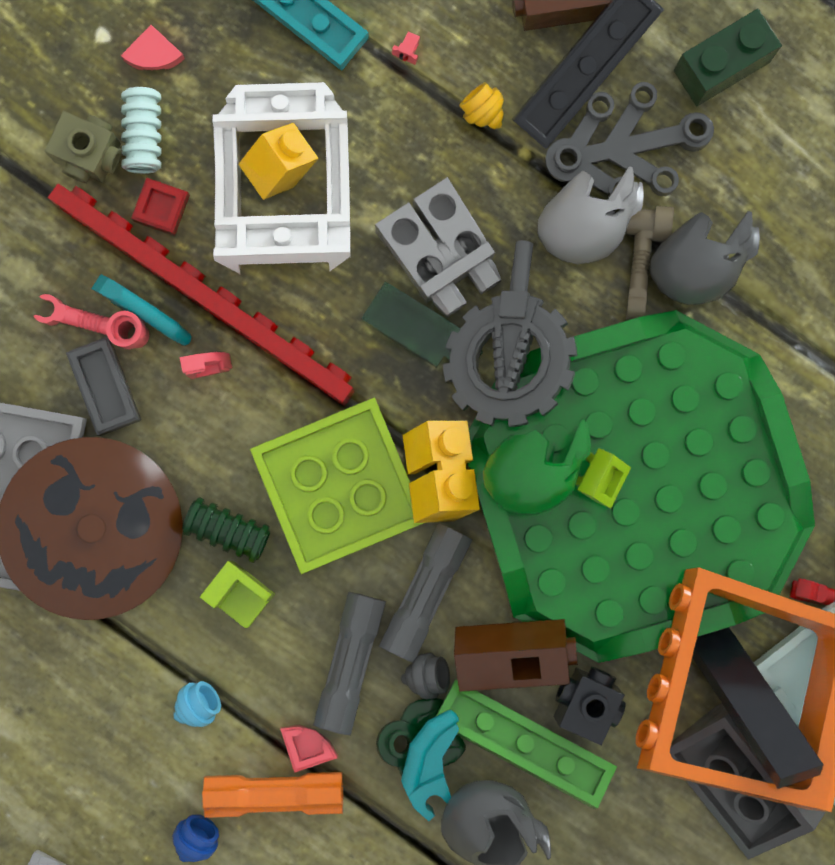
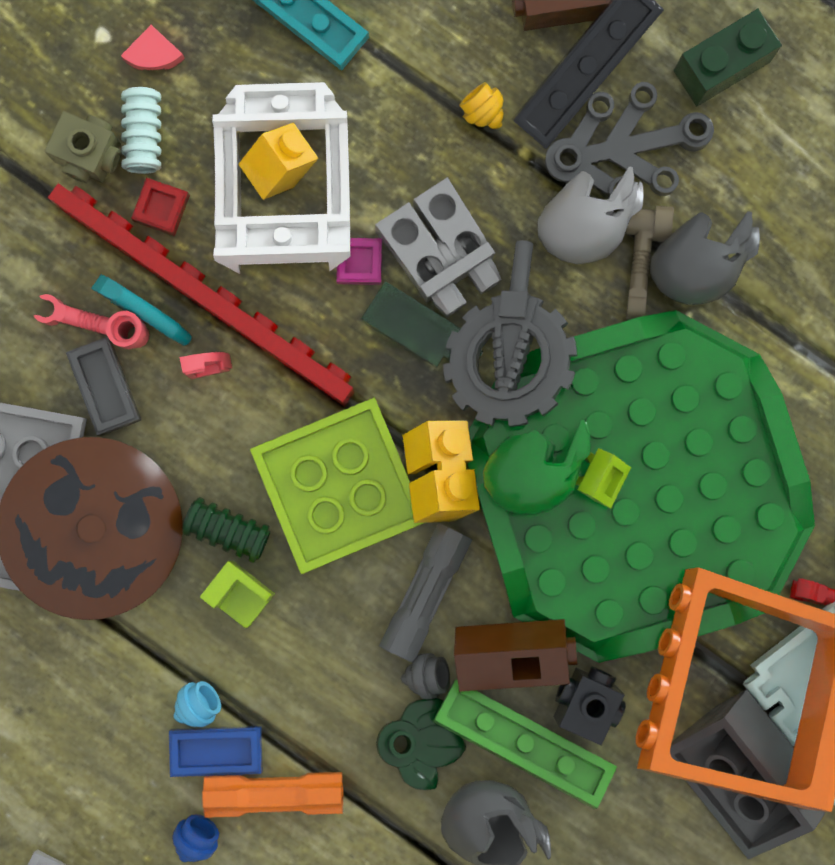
coral tile [280,725,338,773] -> none
dark grey axle [313,592,386,735] -> none
coral piece [392,31,420,65] -> none
teal piece [401,710,459,821] -> none
black tile [692,627,824,789] -> none
none -> blue tile [169,726,263,777]
none -> dark pink tile [336,238,382,285]

